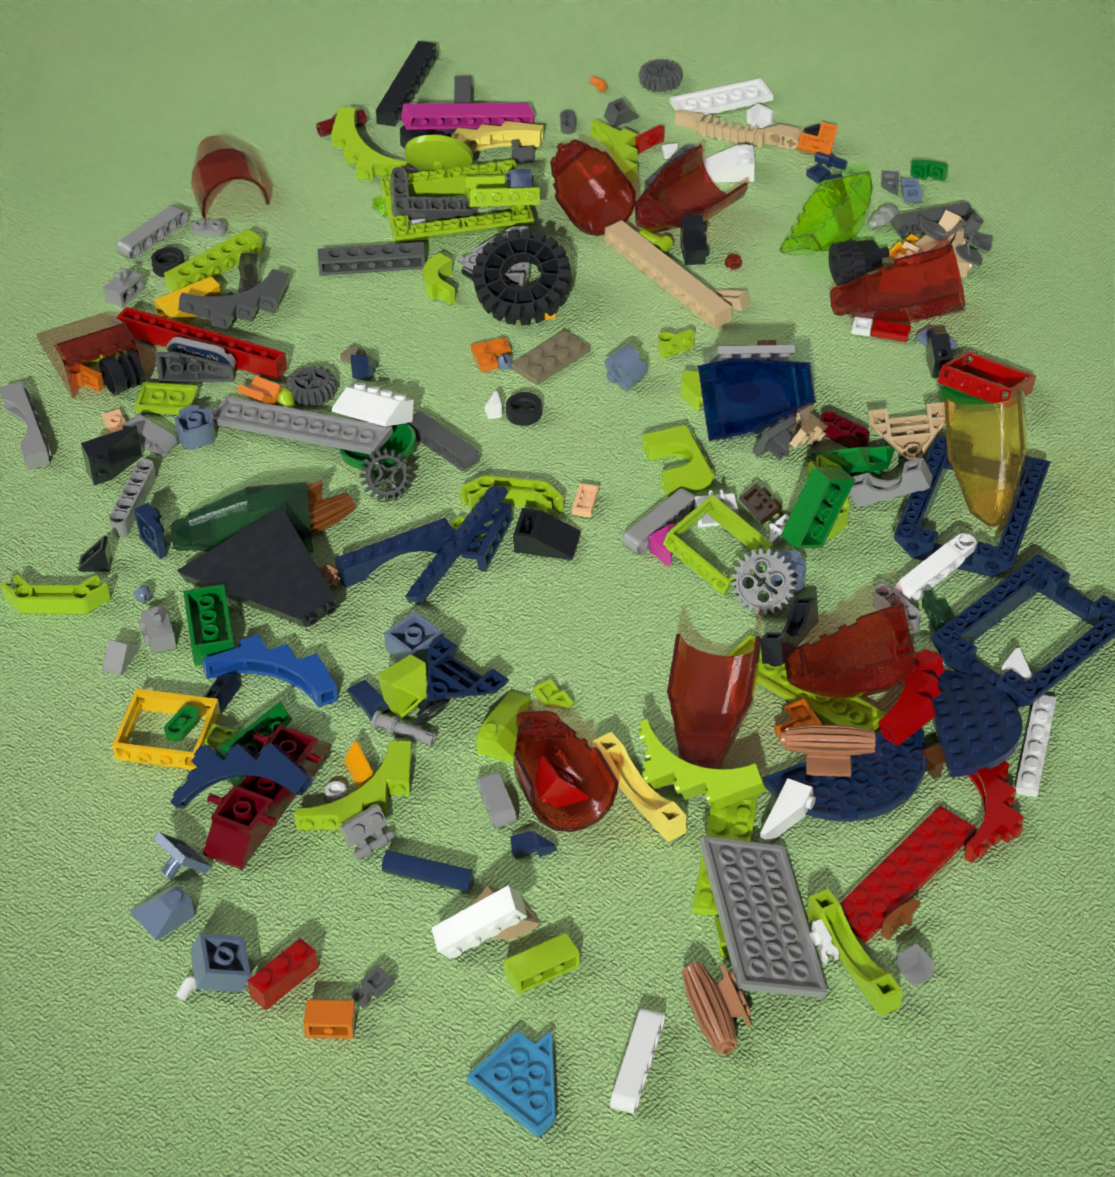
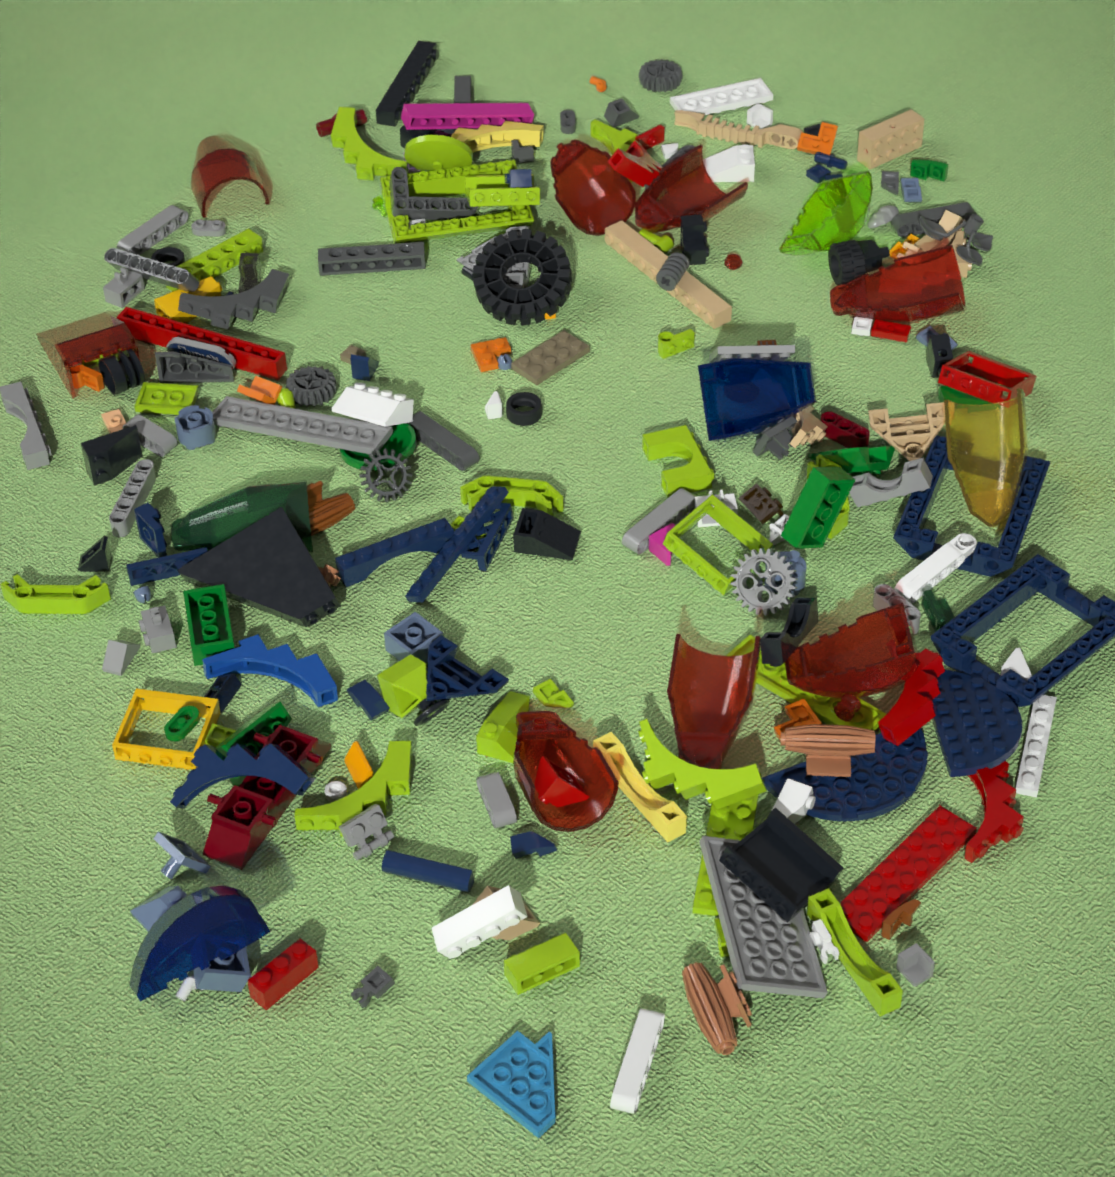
orange brick [303,999,356,1039] -> none
light grey pin [371,710,437,747] -> none
lime arch [423,252,456,305] -> none
light nougat plate [572,483,599,517] -> none
sand blue brick [604,345,648,391] -> none
lime slope [681,370,709,411] -> none
tan slope [714,290,750,311] -> none
reddish brown panel [922,744,945,779] -> none
none -> dark grey beam [104,248,199,292]
none -> dark blue fence [126,548,208,586]
none -> clear blue windscreen [129,886,270,1001]
none -> red arch [607,140,666,187]
none -> dark grey piece [656,252,690,291]
none -> black panel [719,808,844,922]
none -> clear red wheel [834,694,861,721]
none -> tan brick [857,109,924,169]

